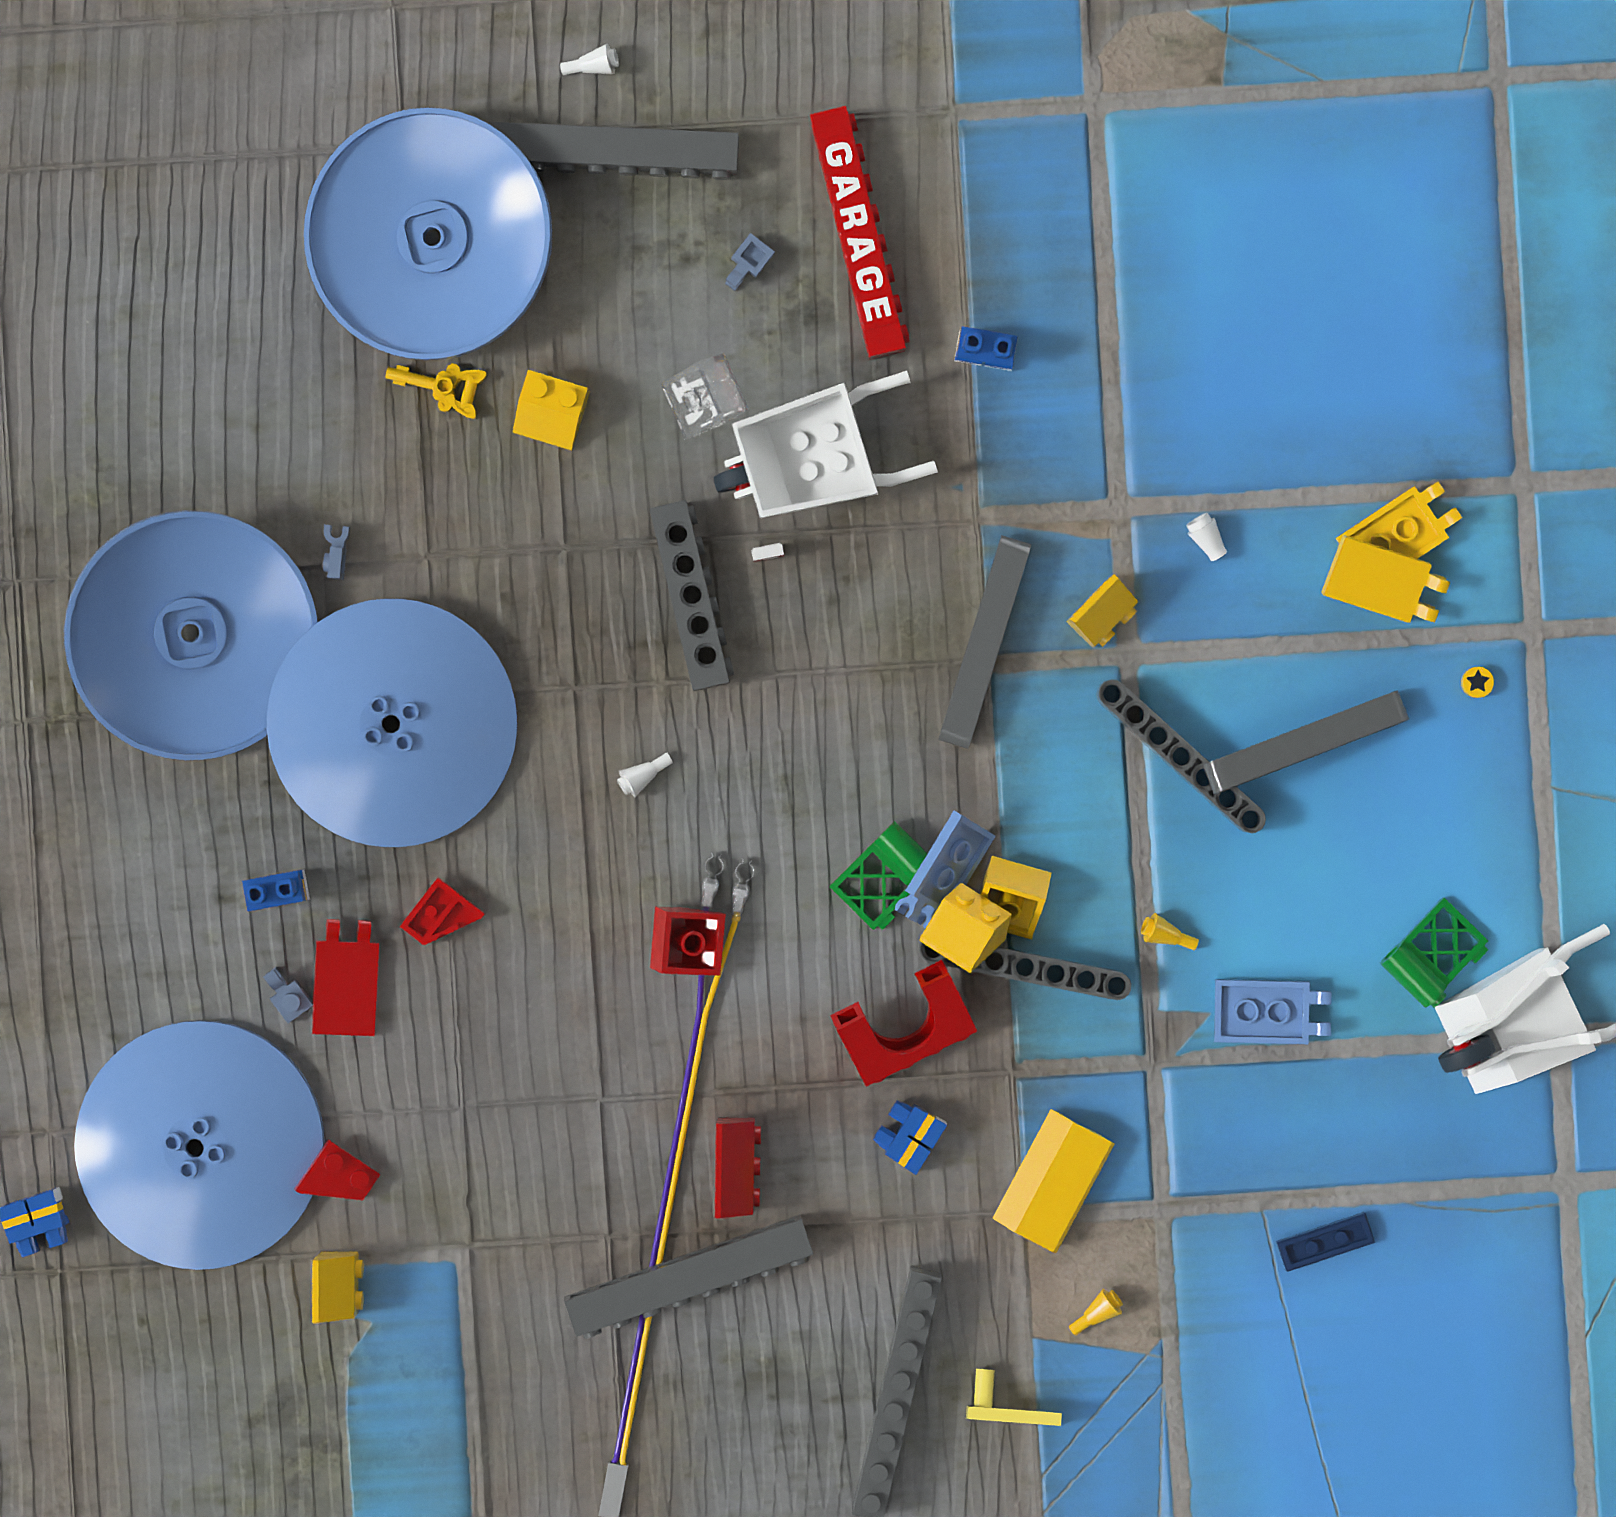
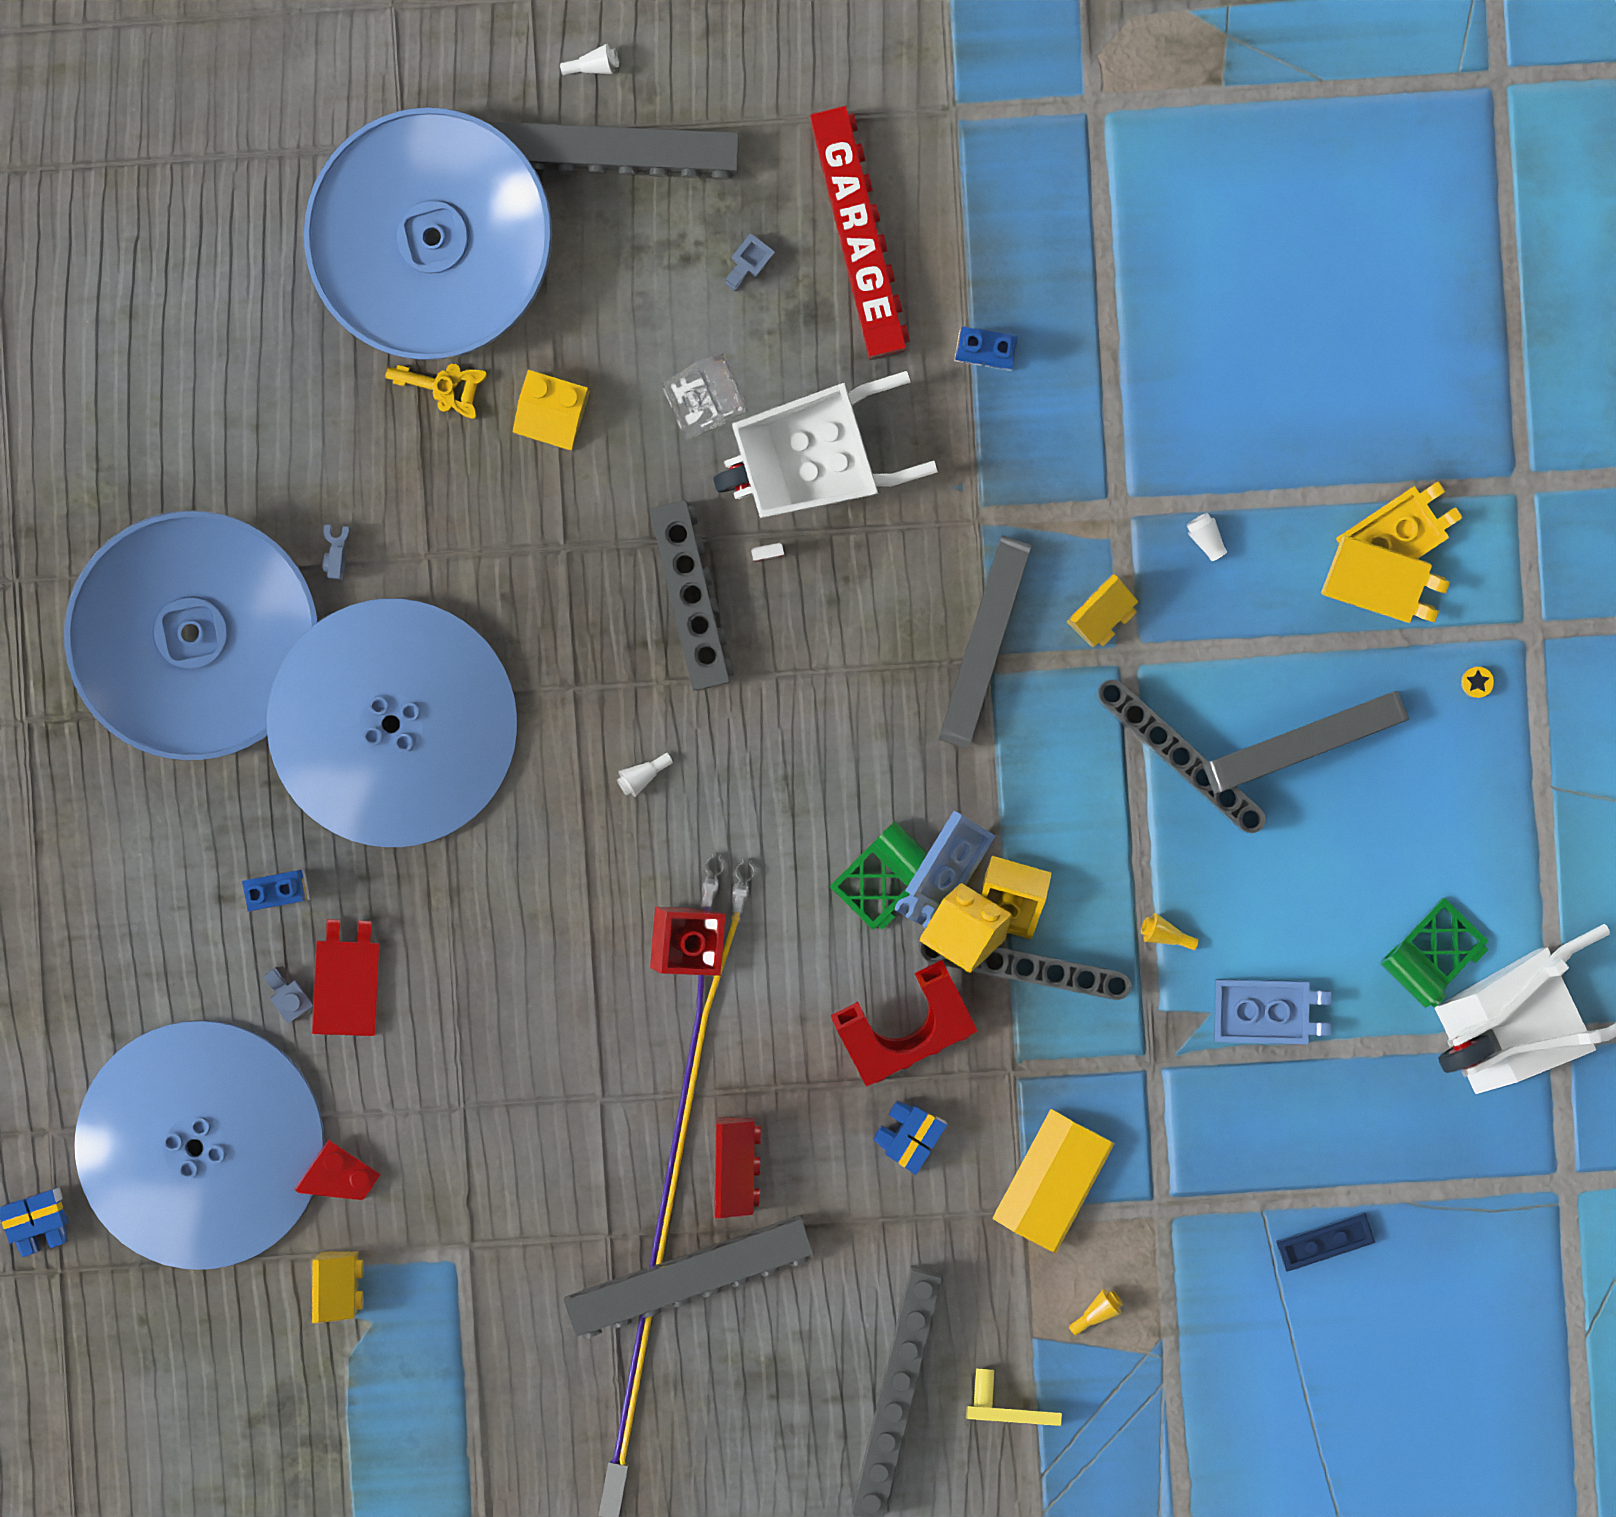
red wing [399,877,486,945] -> none

